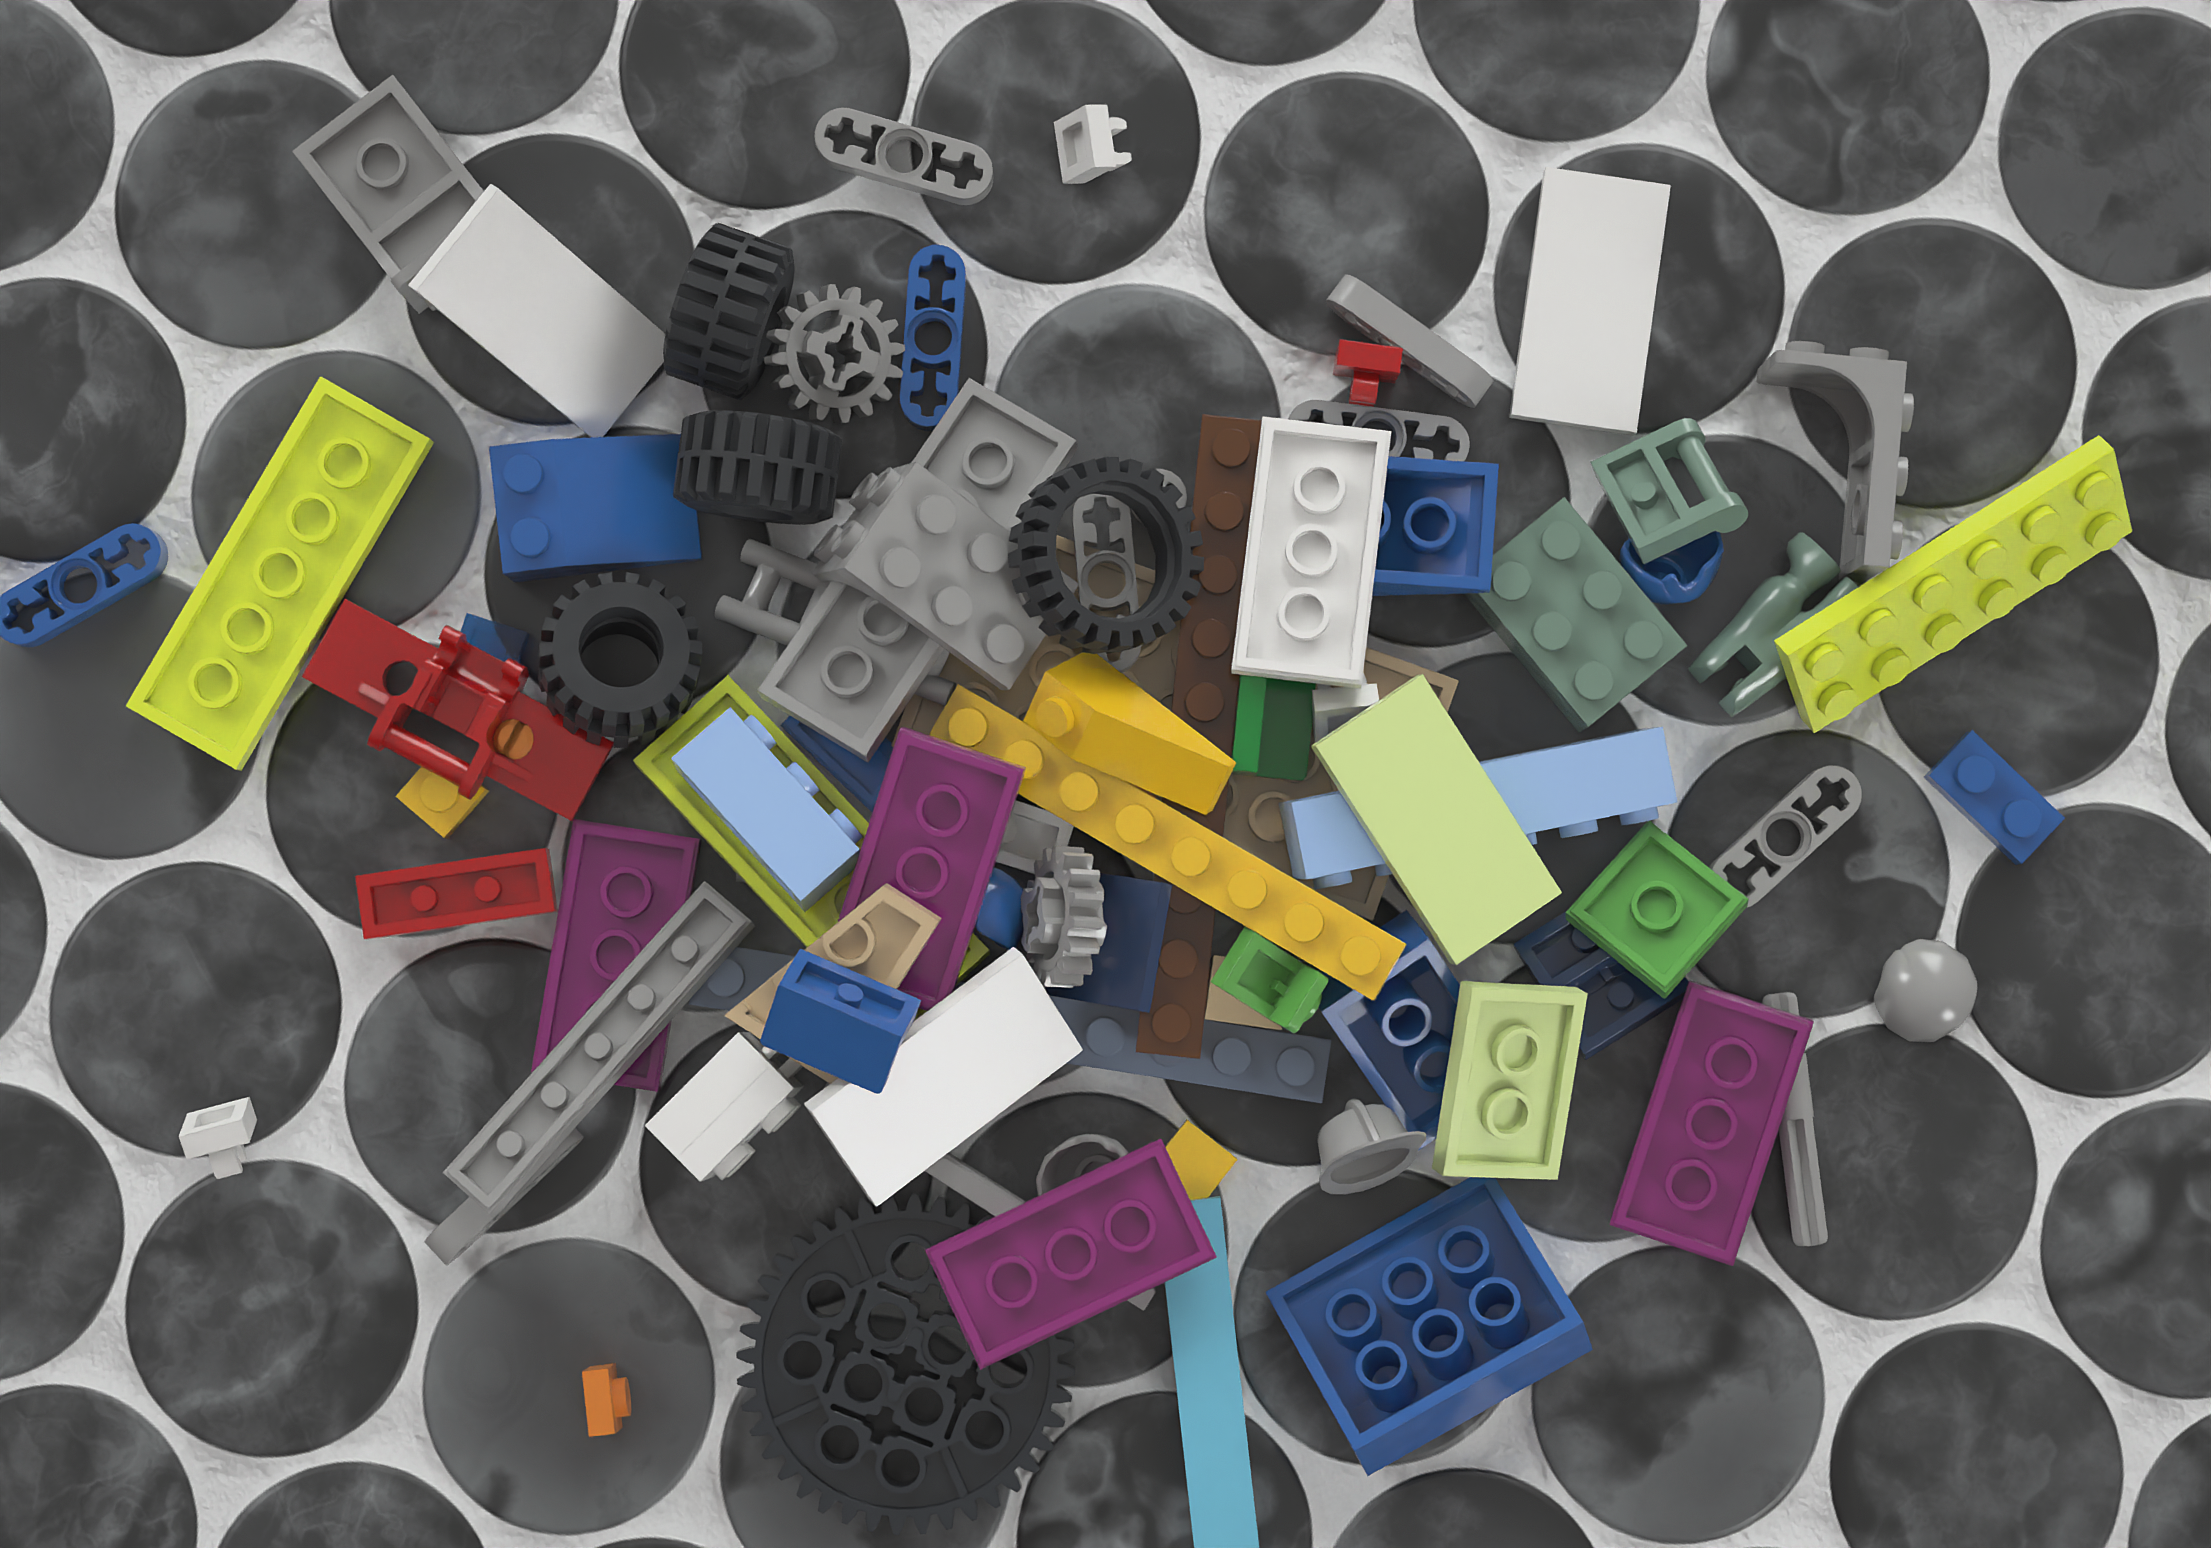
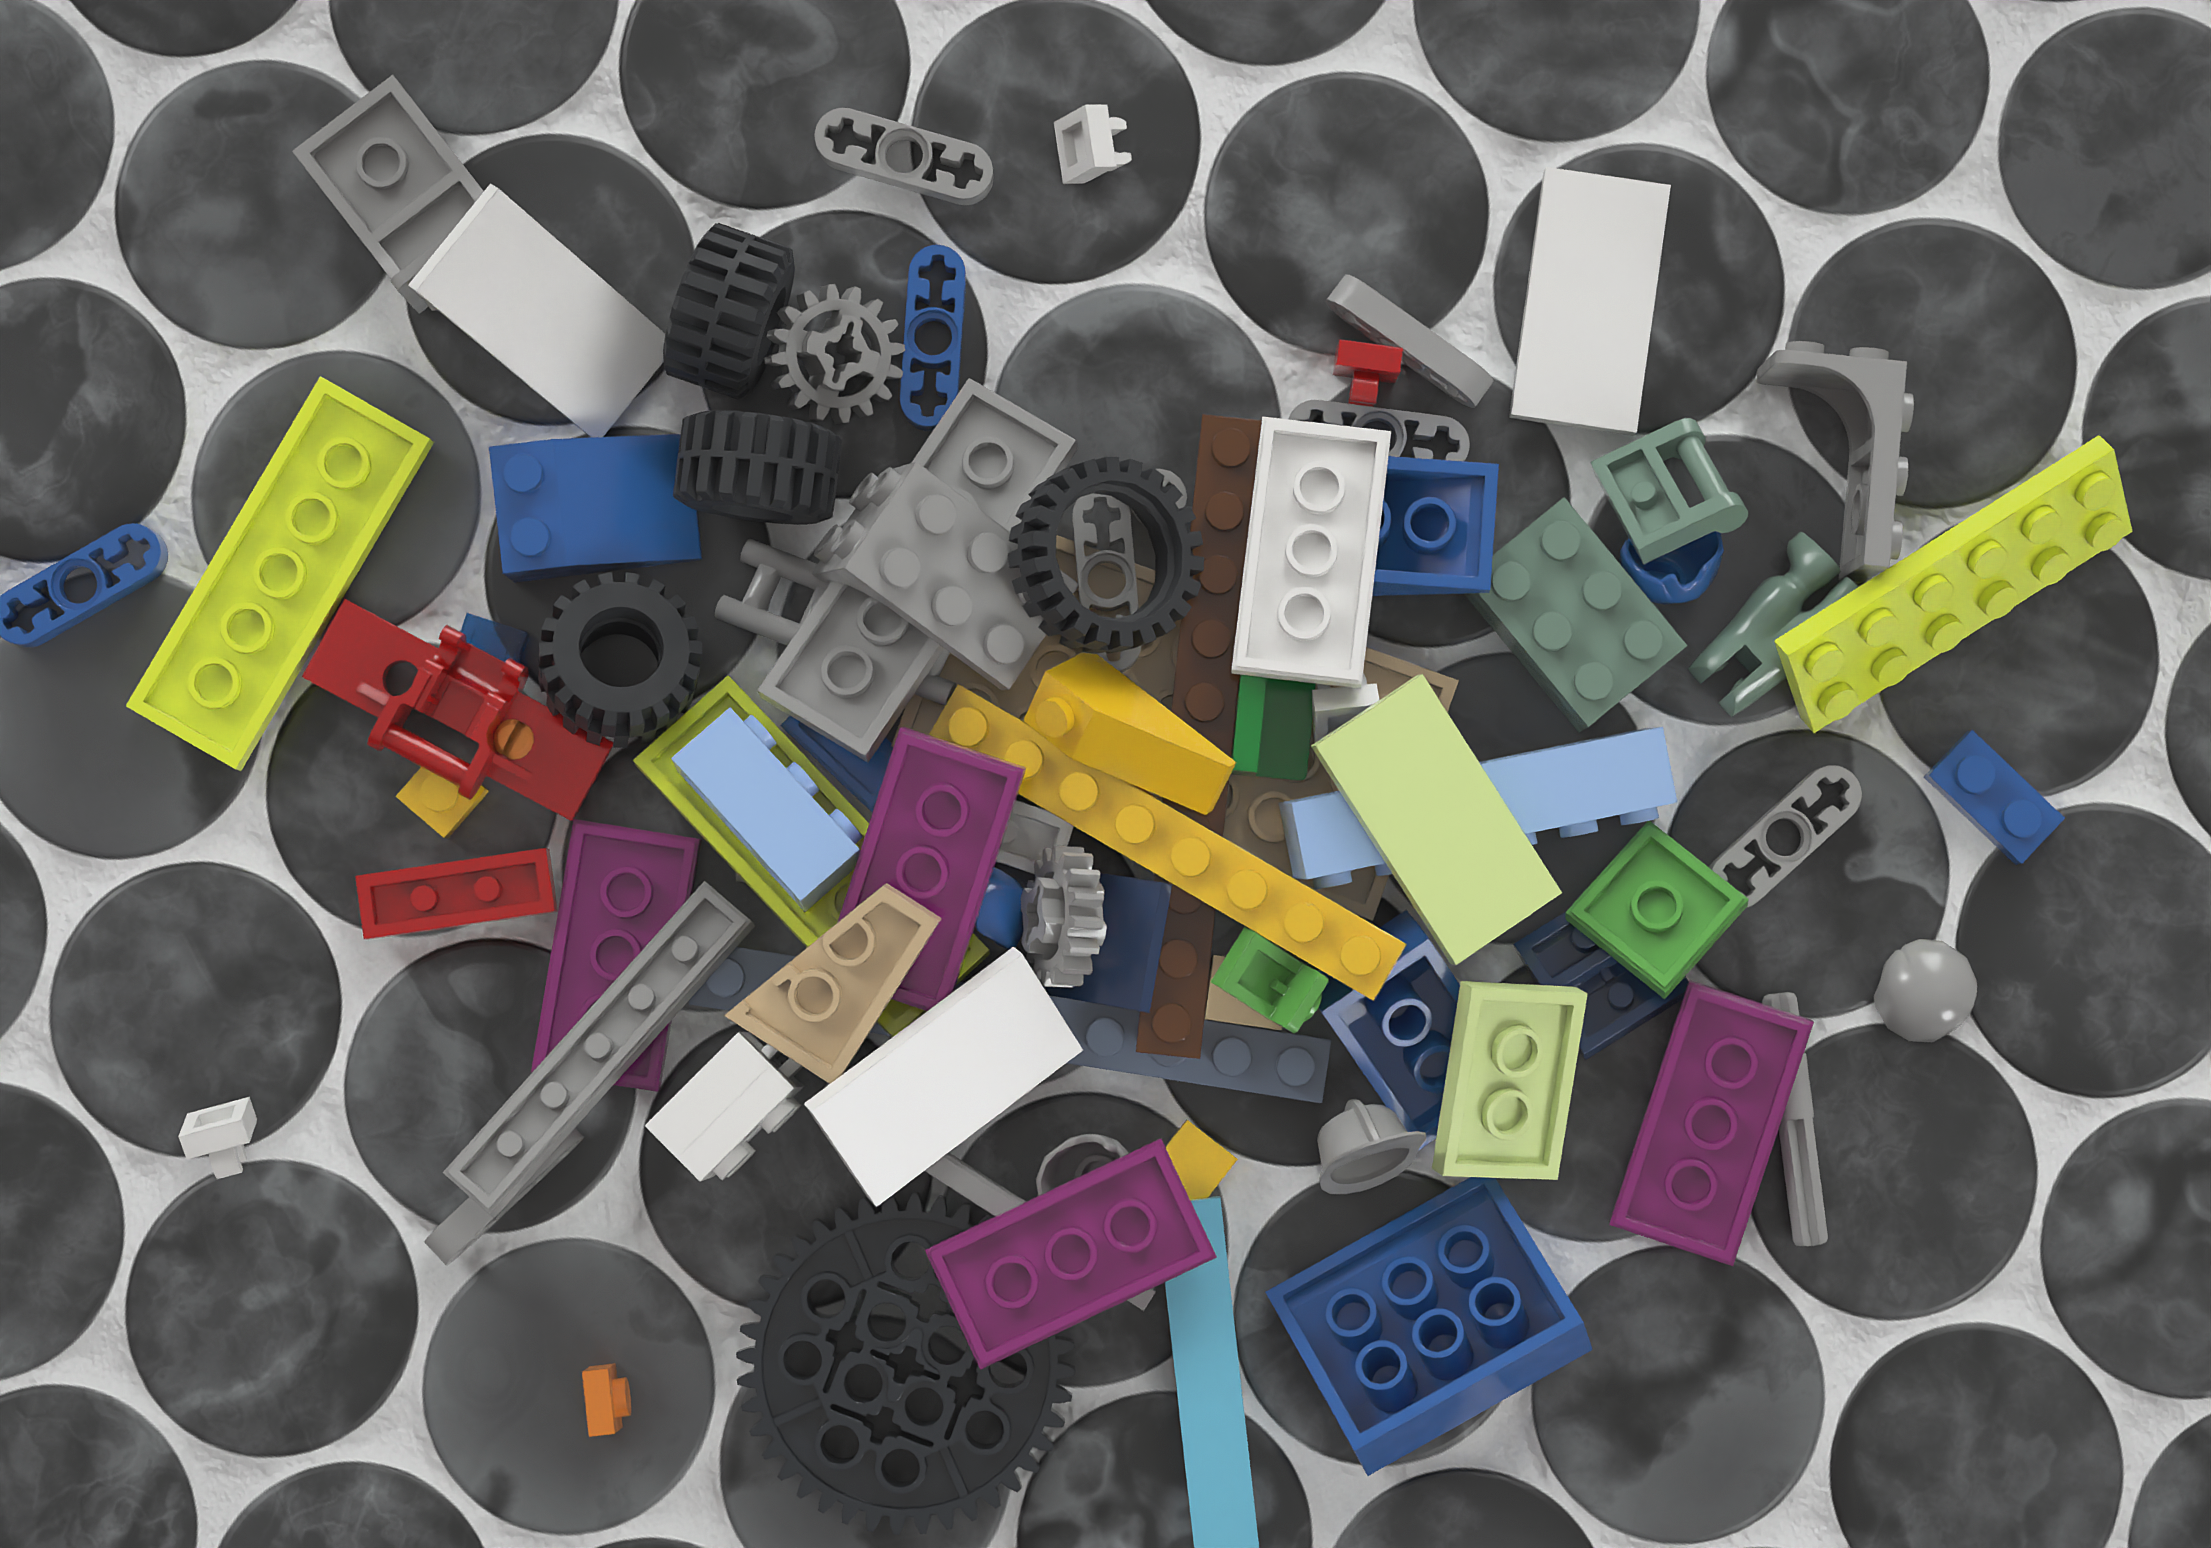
blue panel [760,949,921,1094] -> none

